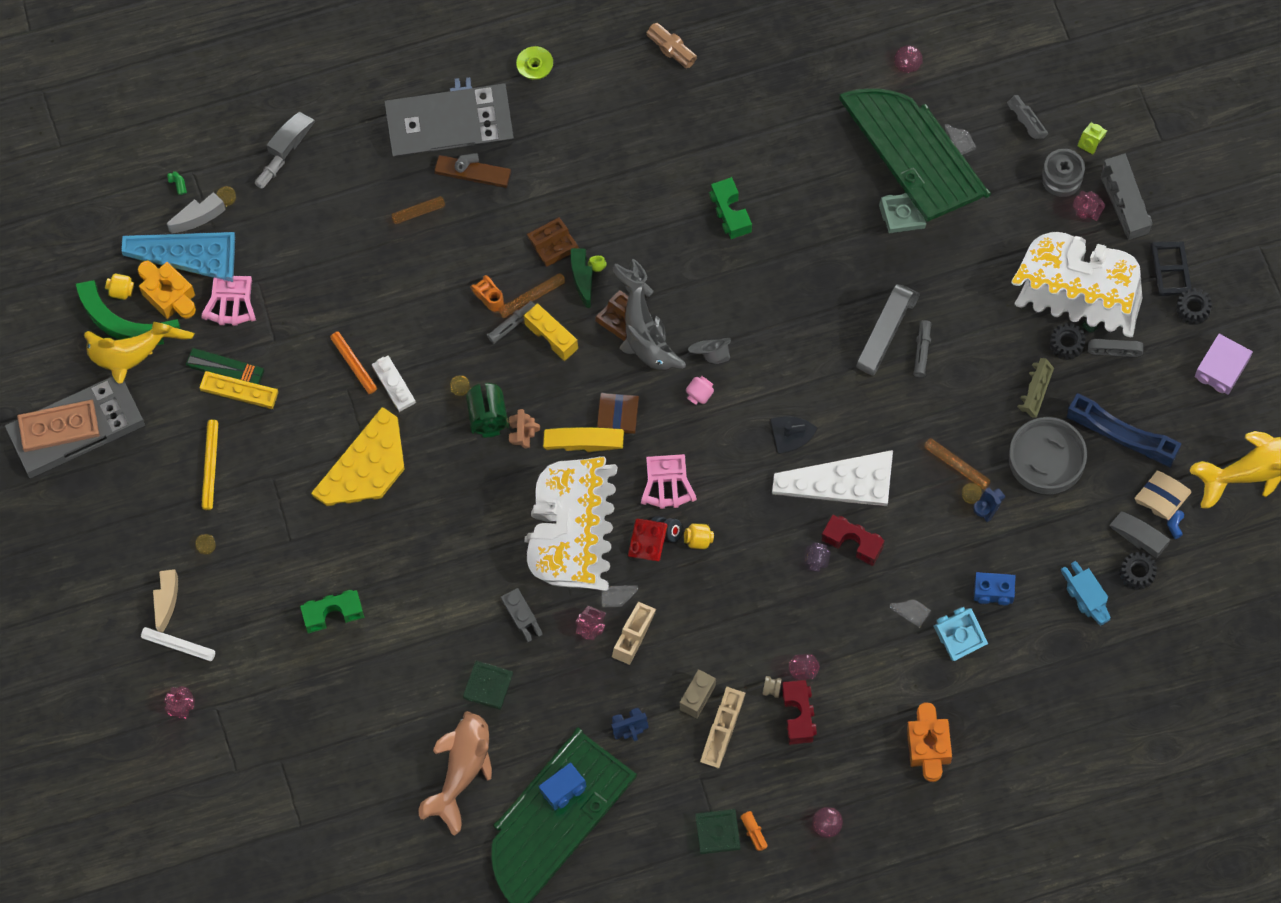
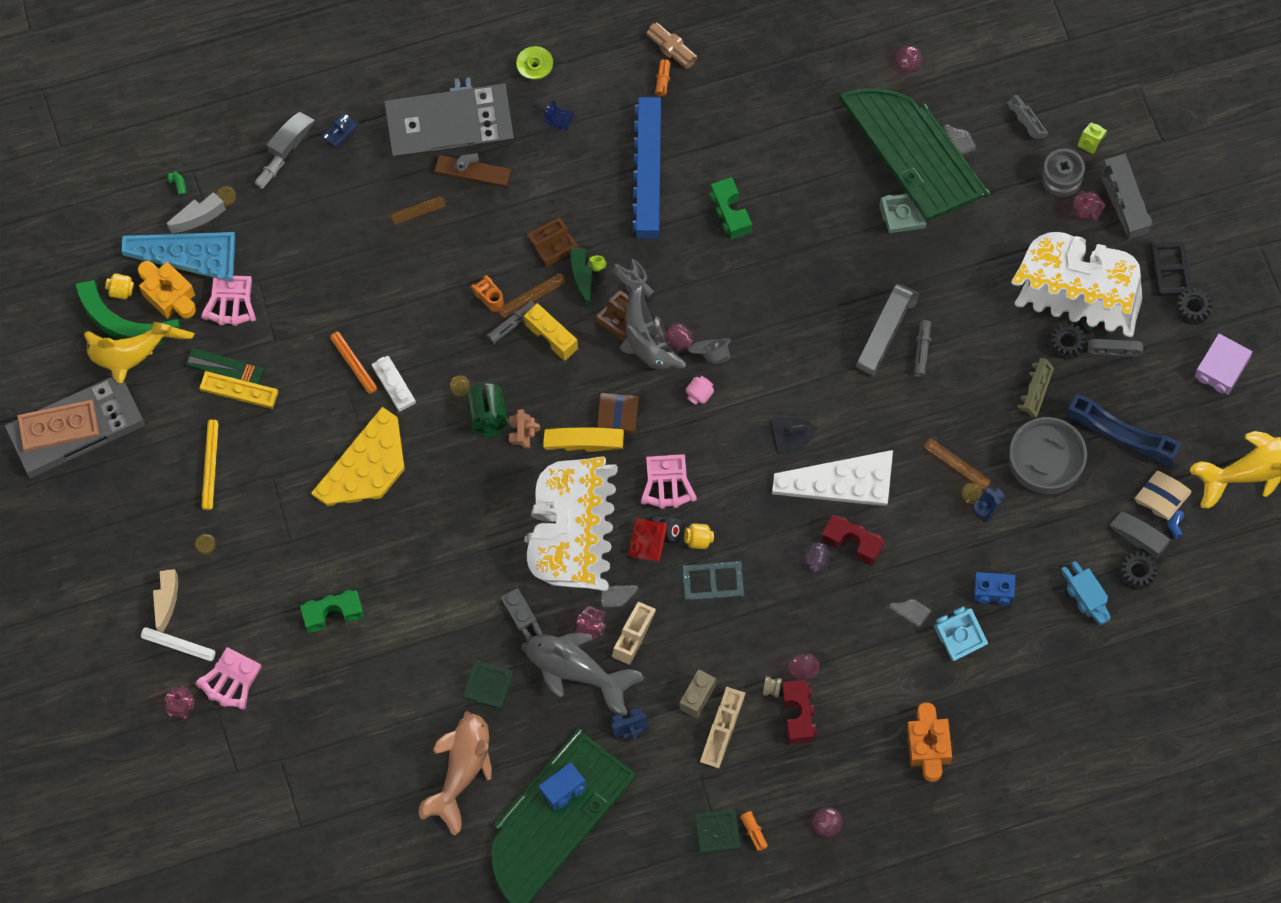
none -> bright pink plate [195,647,262,710]
none -> dark blue hips [322,113,358,148]
none -> dark grey animal [521,632,644,716]
none -> clear blue bracket [544,101,574,131]
none -> blue brick [633,97,661,239]
none -> orange axle [655,60,670,96]
none -> clear pink head [665,323,694,351]
none -> clear light blue window [682,561,744,600]

